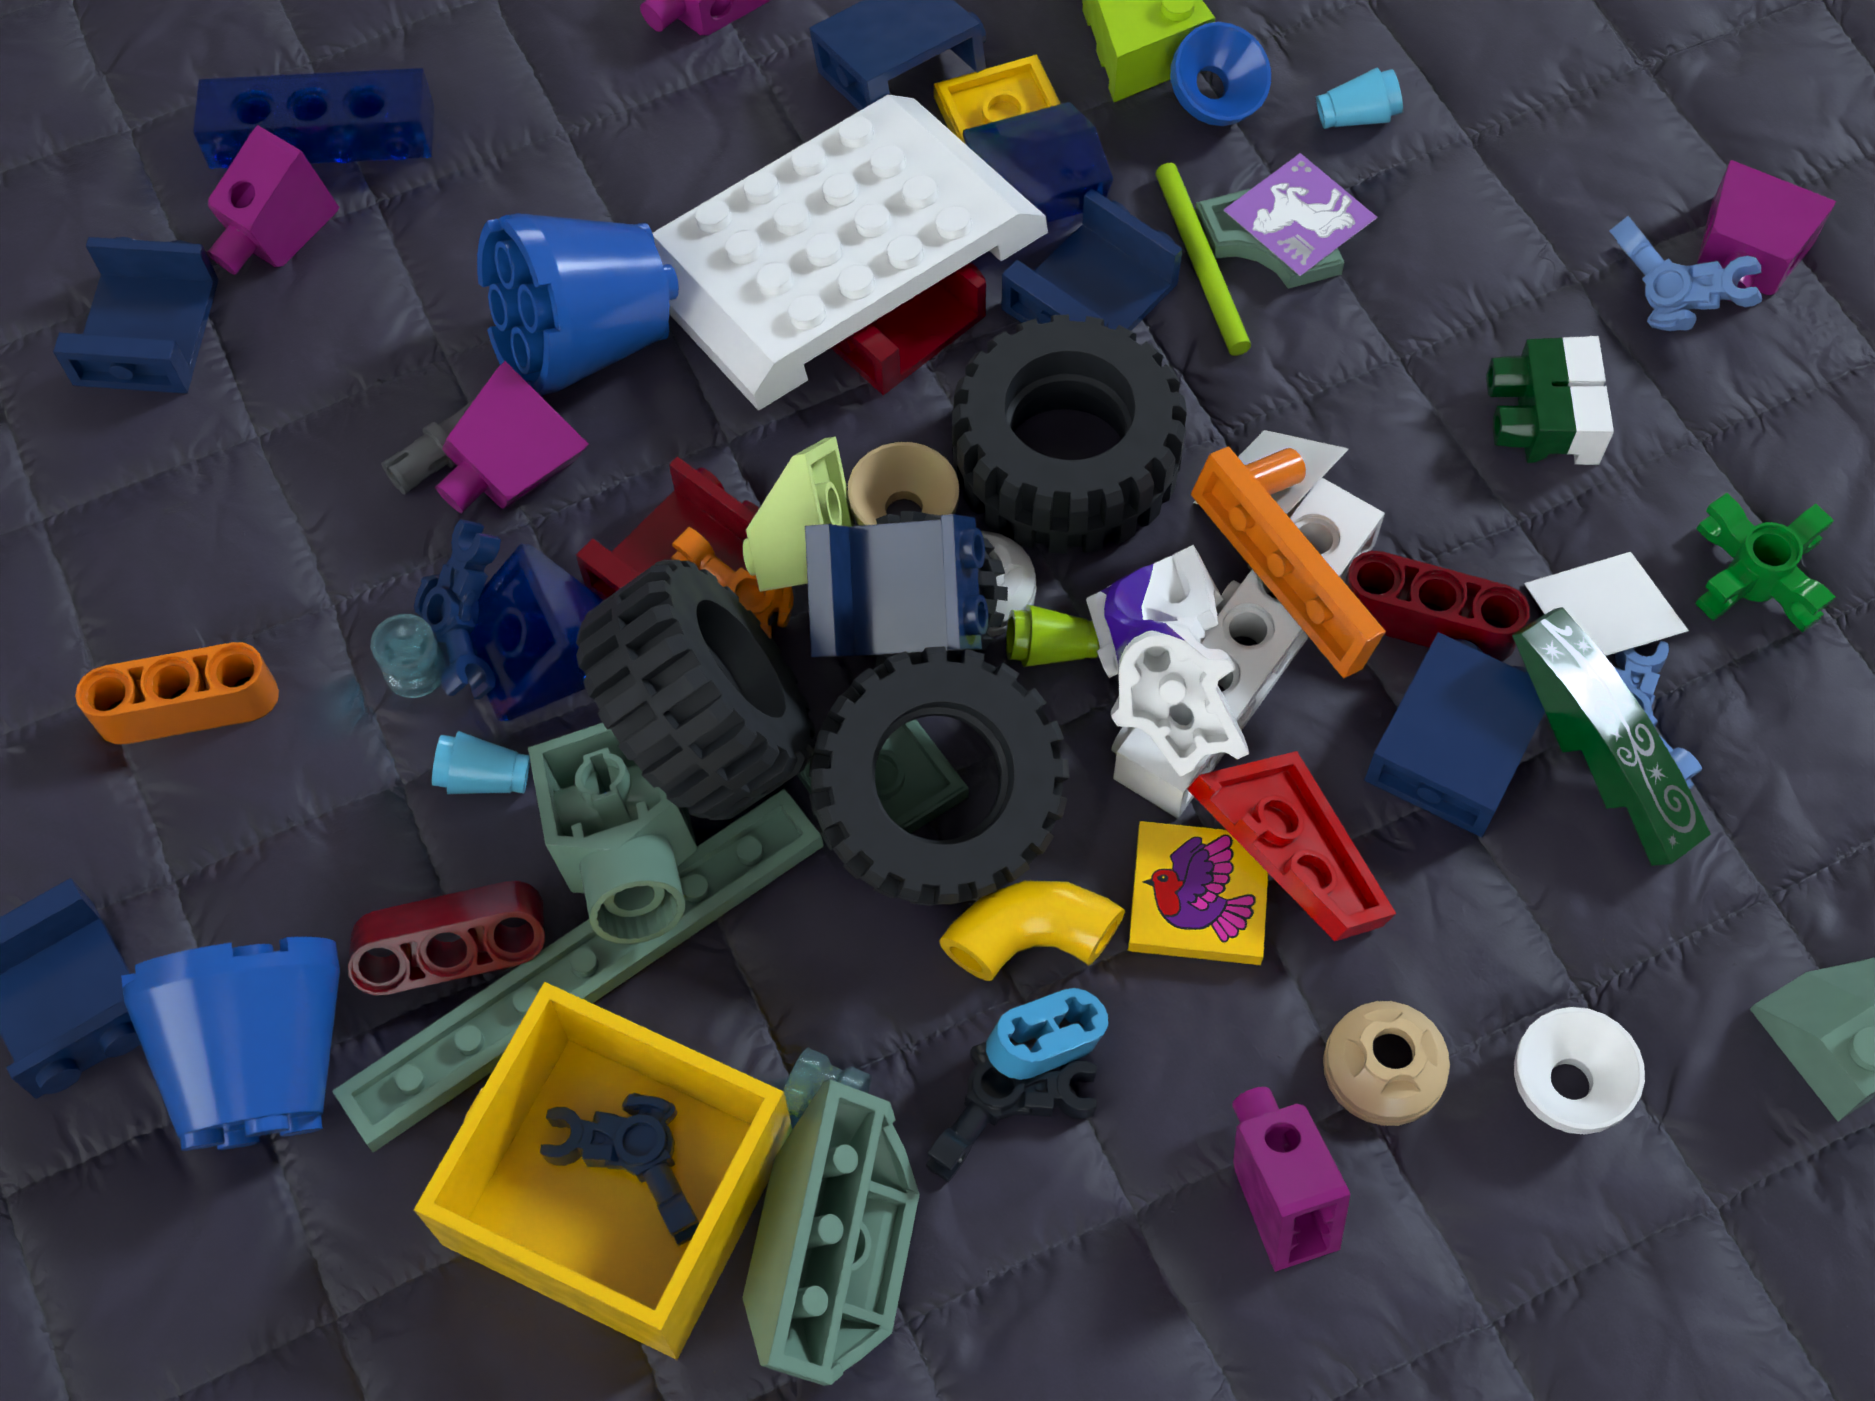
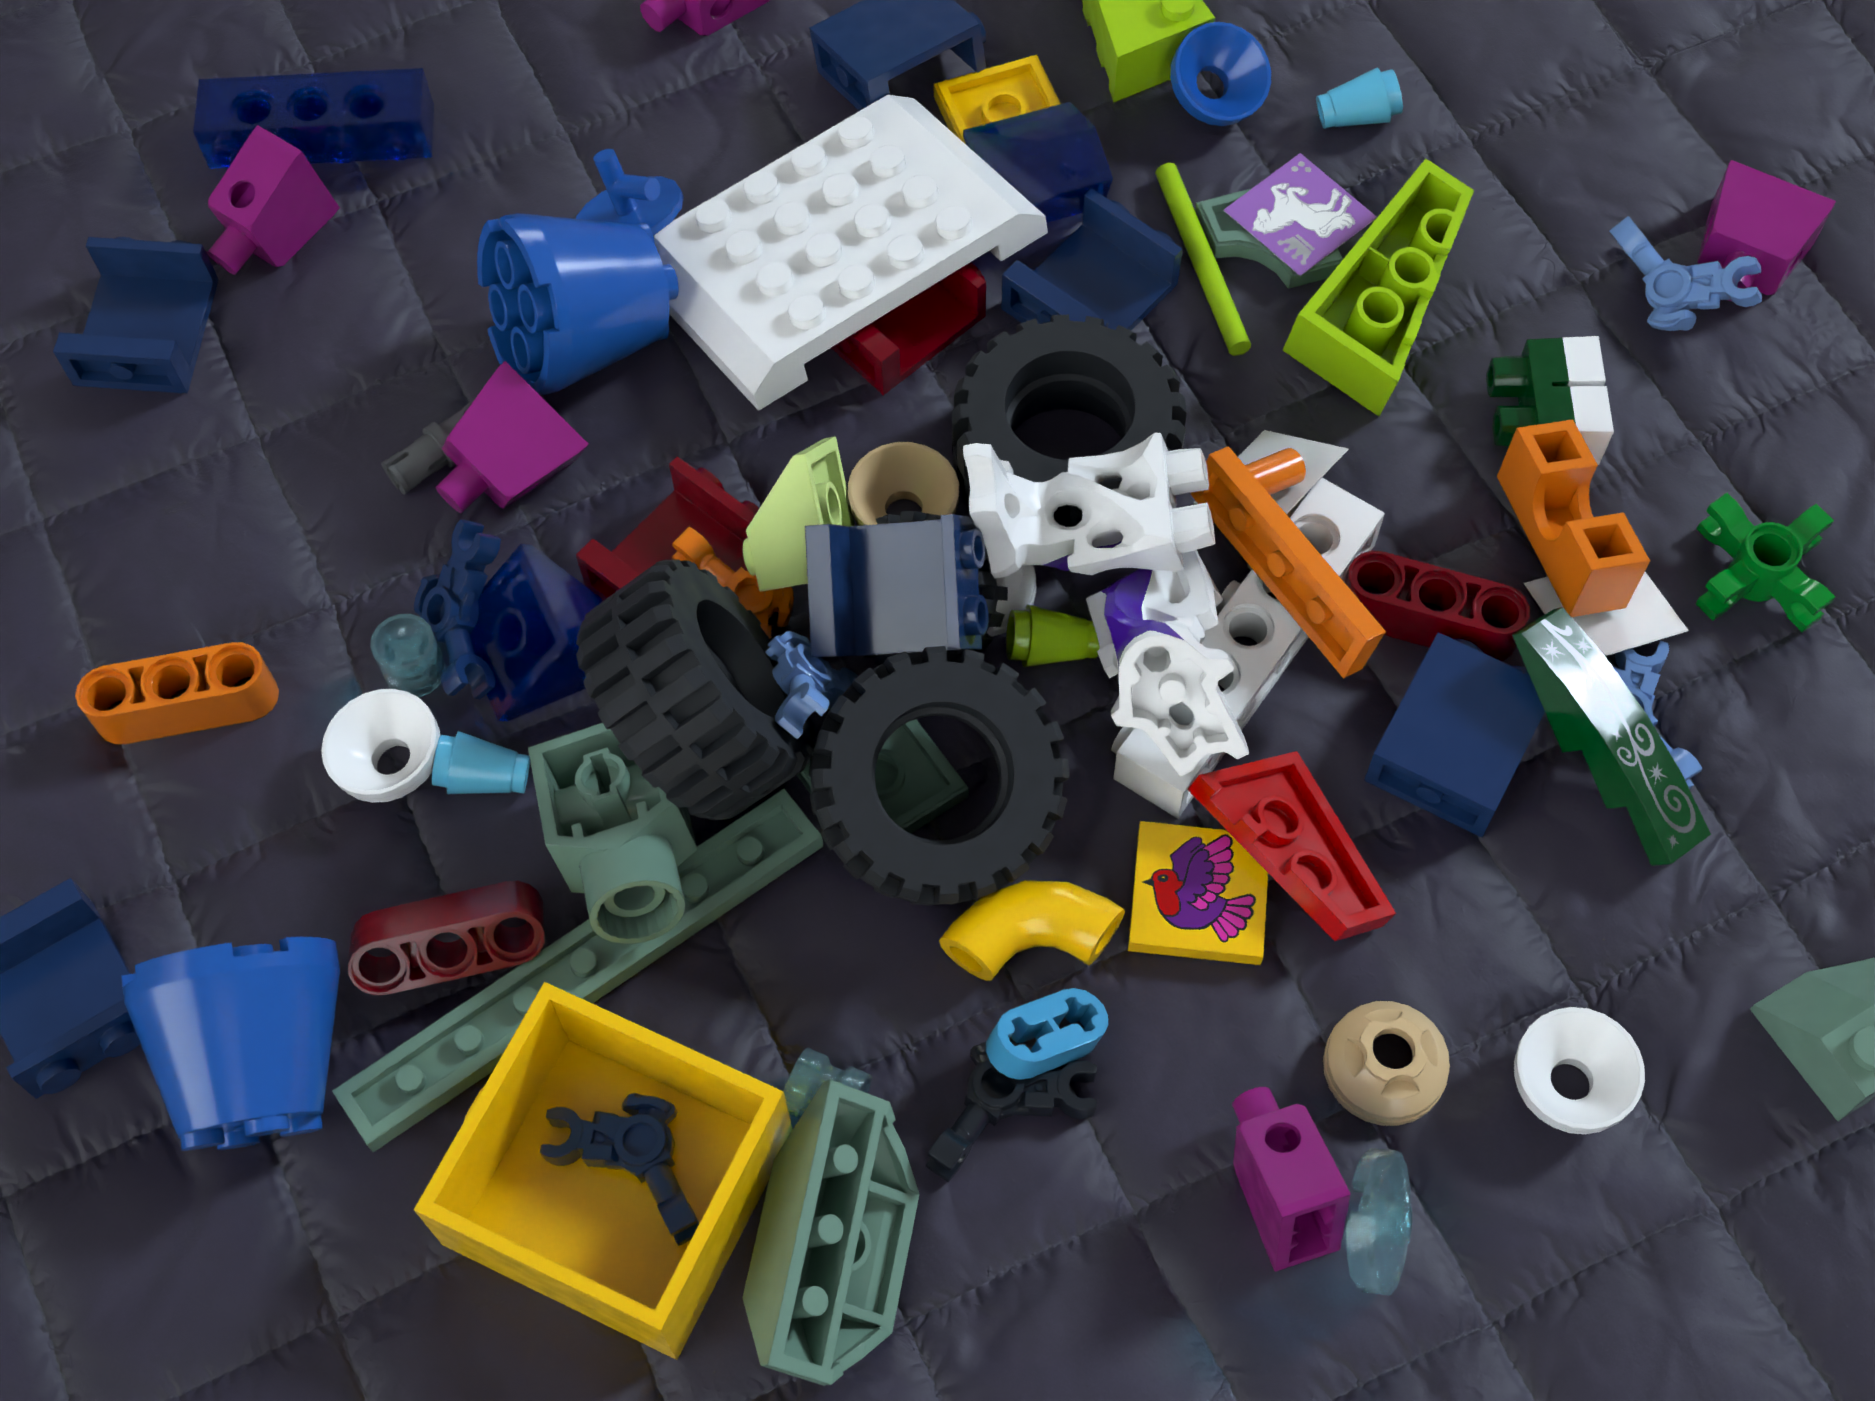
none -> white piece [321,689,440,803]
none -> blue shield [576,149,684,235]
none -> medium blue piece [766,631,858,739]
none -> white hips [963,433,1215,579]
none -> lime wedge [1282,159,1474,416]
none -> clear light blue plate [1346,1148,1413,1296]
none -> orange arch [1497,419,1650,617]

